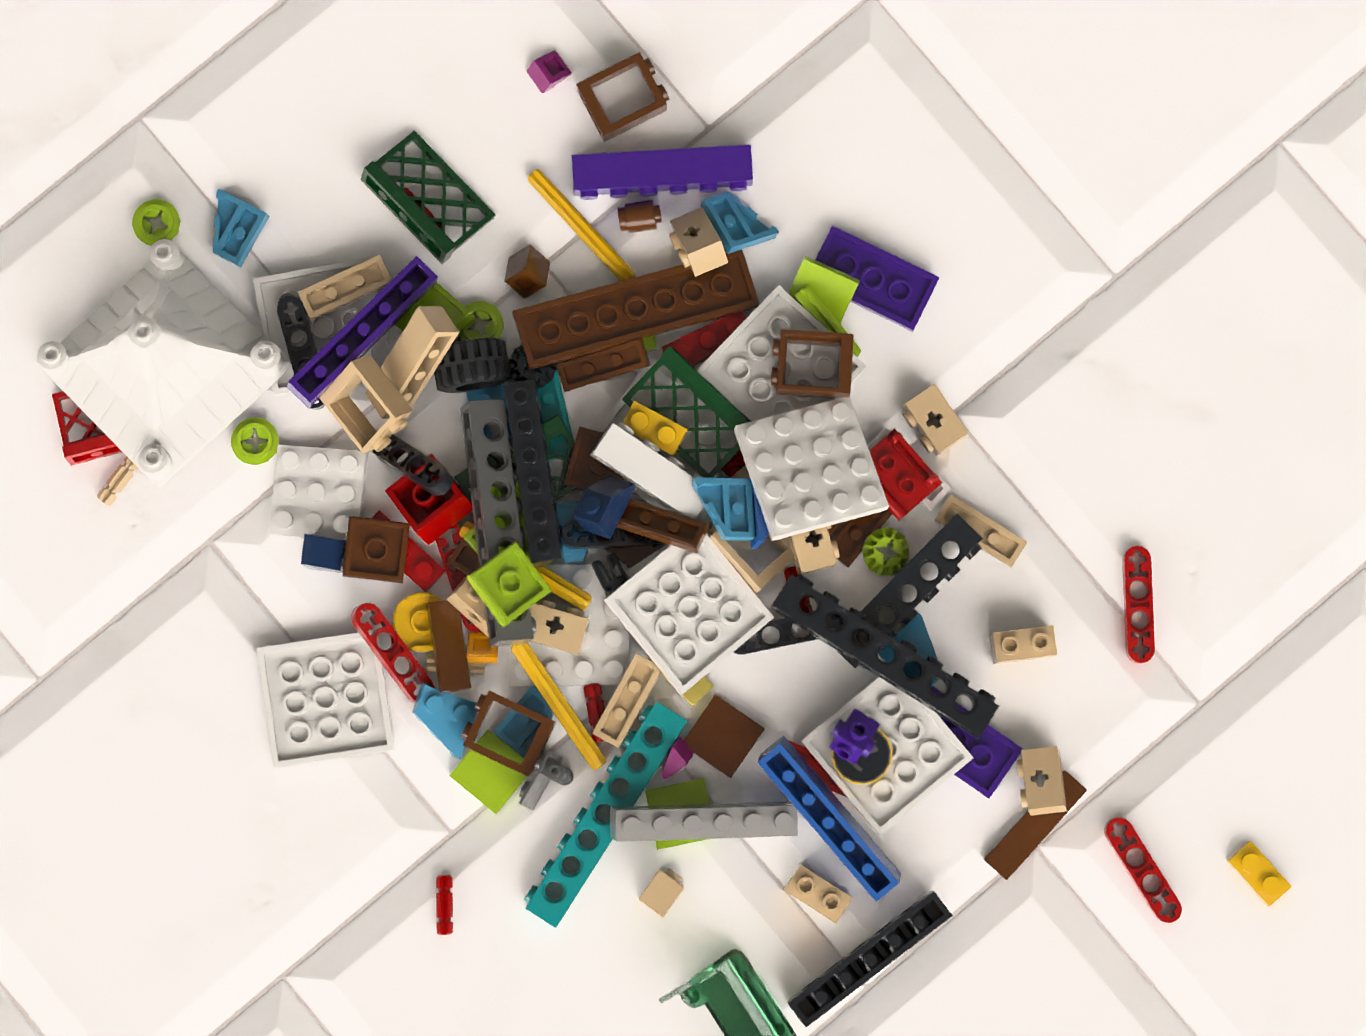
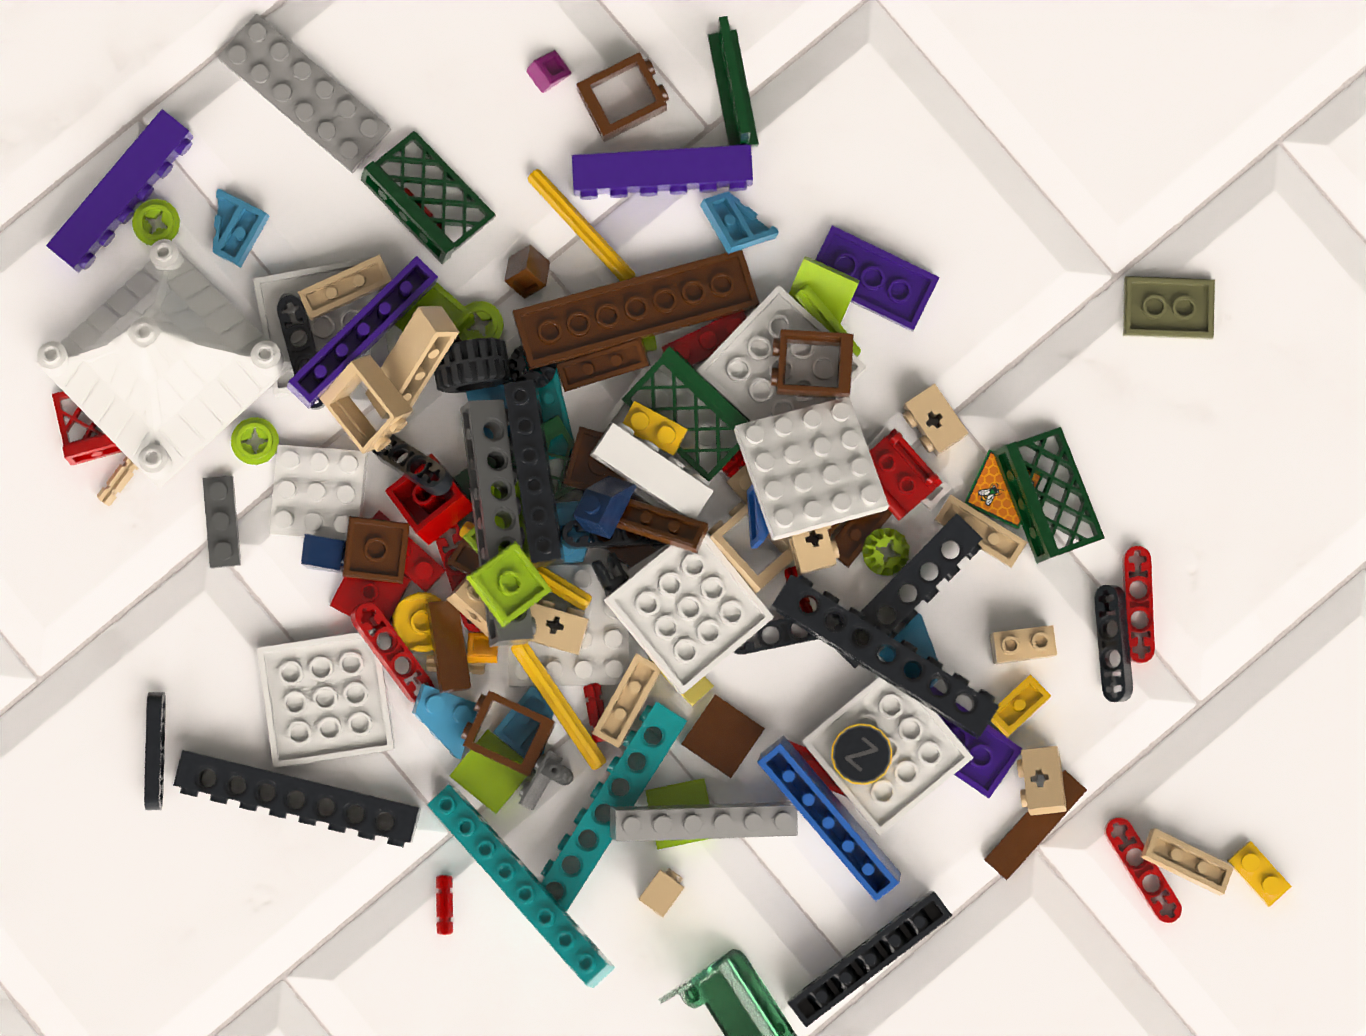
reddish brown brick [618,200,662,233] -> none
magenta slope [661,737,694,779] -> none
tan brick [669,207,729,277] -> none
dark azure wing [692,477,755,541] -> none
tan brick [783,864,852,924] -> none
dark purple brick [829,708,881,764] -> none
none -> dark purple brick [46,109,194,273]
none -> black beam [144,692,166,811]
none -> black brick [173,750,422,848]
none -> dark grey plate [202,475,242,569]
none -> light grey plate [217,13,391,174]
none -> red plate [329,576,411,634]
none -> teal brick [427,784,616,989]
none -> dark green fence [707,16,759,148]
none -> tile [964,449,1043,530]
none -> yellow plate [991,674,1051,738]
none -> dark green fence [993,427,1105,564]
none -> black beam [1094,585,1133,702]
none -> olive tile [1123,276,1215,340]
none -> tan plate [1140,828,1234,896]

